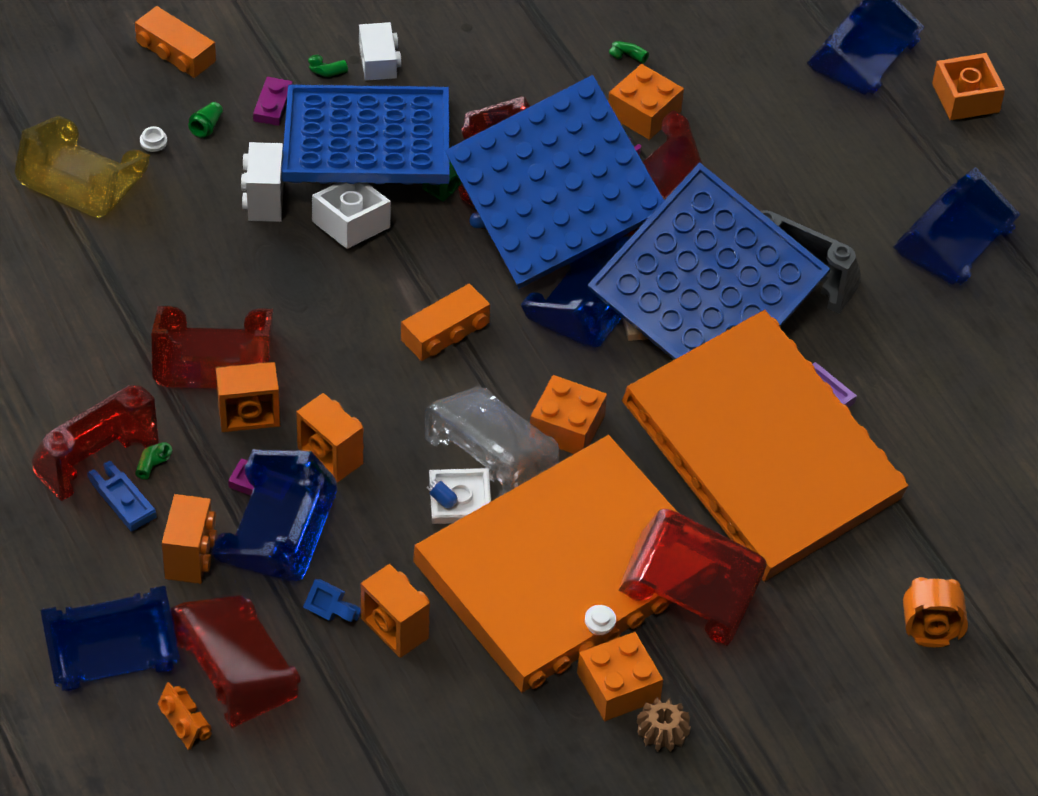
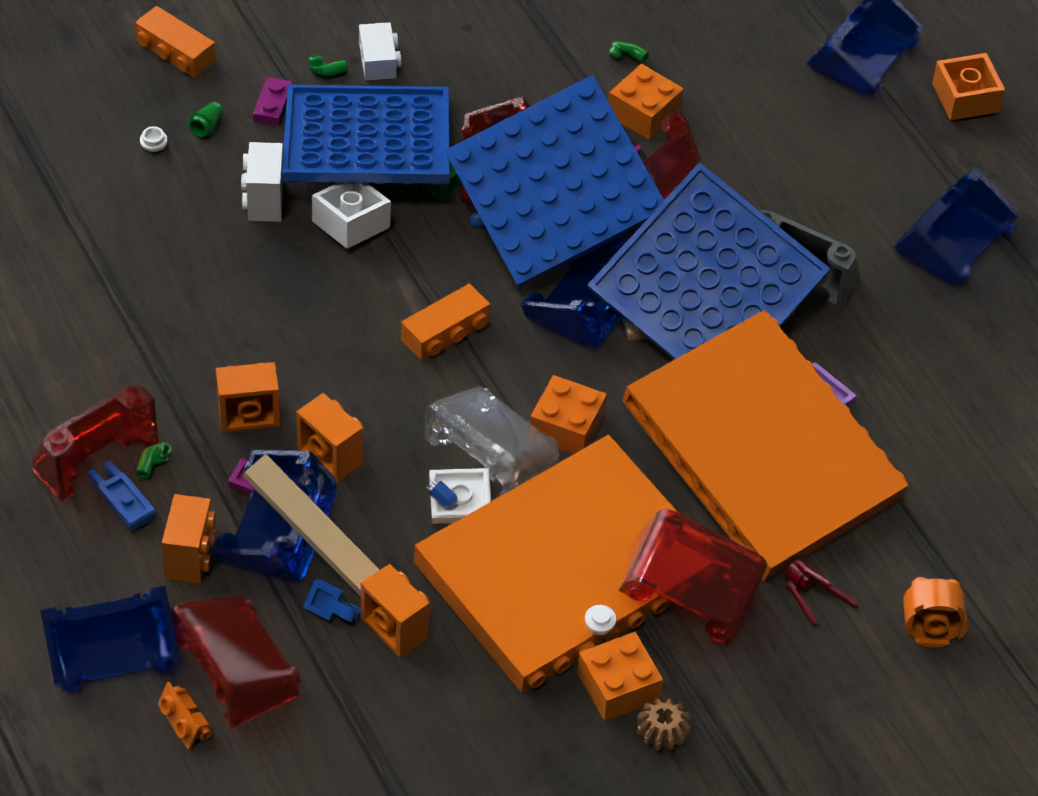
clear yellow windscreen [15,115,150,218] -> none
clear red windscreen [151,306,273,388] -> none
none -> tan tile [243,454,379,597]
none -> dark red plant [784,559,858,627]

